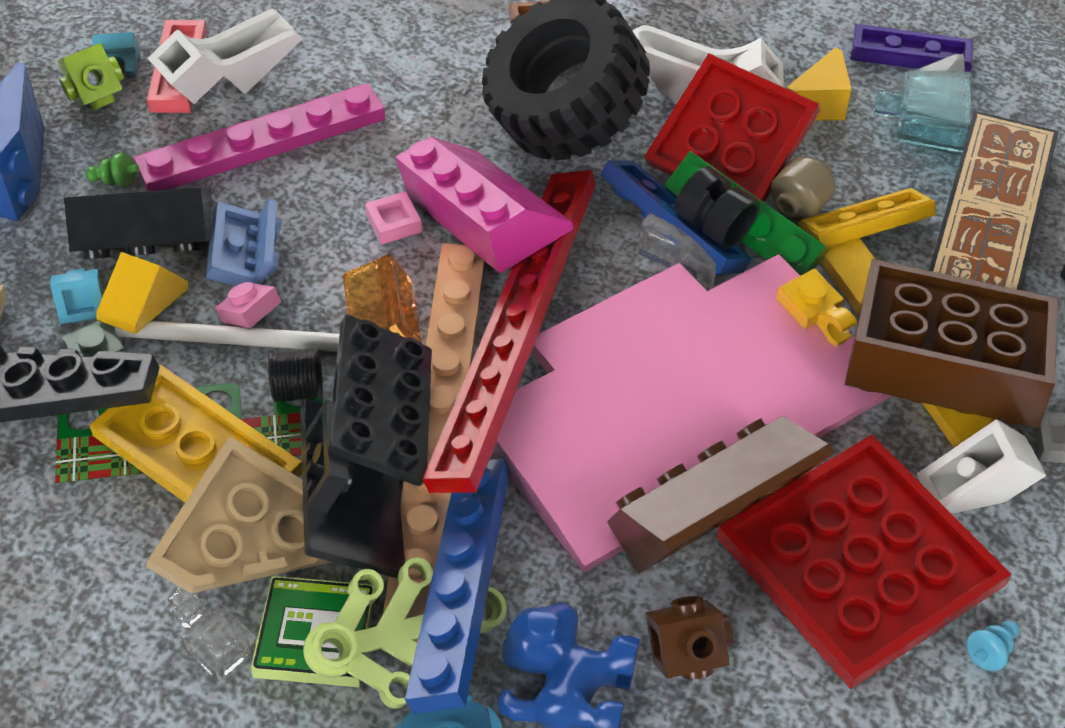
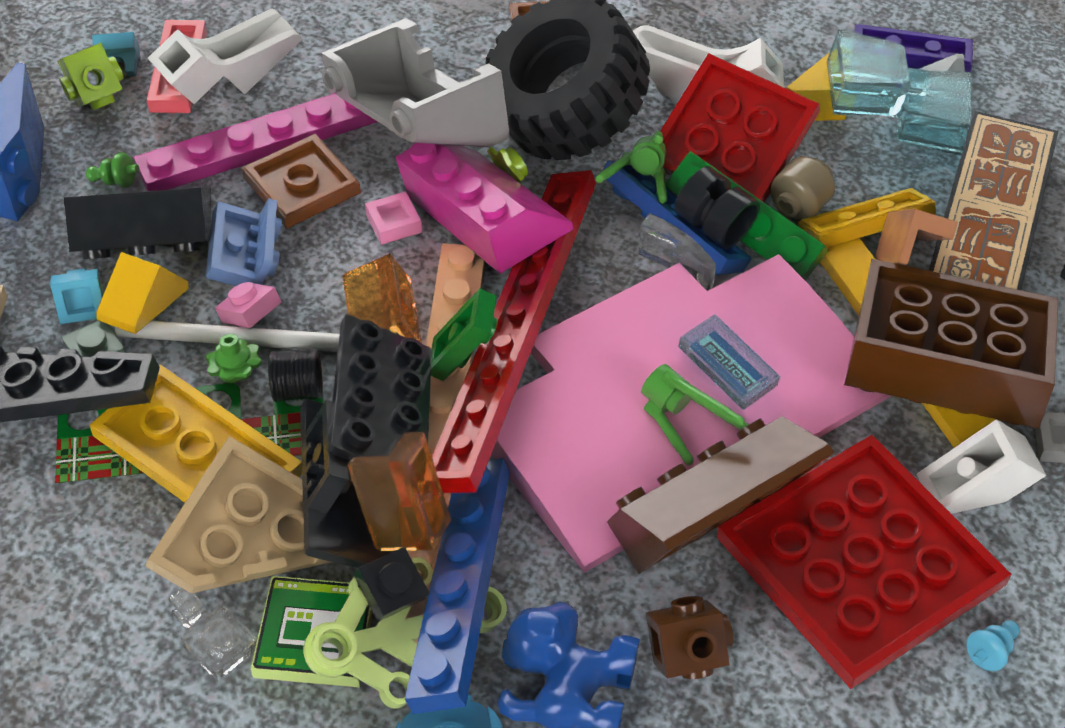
yellow plate [776,268,857,347] -> none
none -> bright green plant [205,334,262,383]
none -> dark orange plate [242,134,361,229]
none -> light grey windscreen [322,18,509,148]
none -> clear orange panel [348,432,451,551]
none -> black plate [353,546,430,622]
none -> green plate [431,288,497,381]
none -> lime plate [487,147,528,182]
none -> bright green plant [595,131,667,204]
none -> bright green plant [641,364,749,465]
none -> clear light blue tile [678,314,781,410]
none -> clear light blue torso [827,29,929,115]
none -> nougat panel [874,209,958,265]

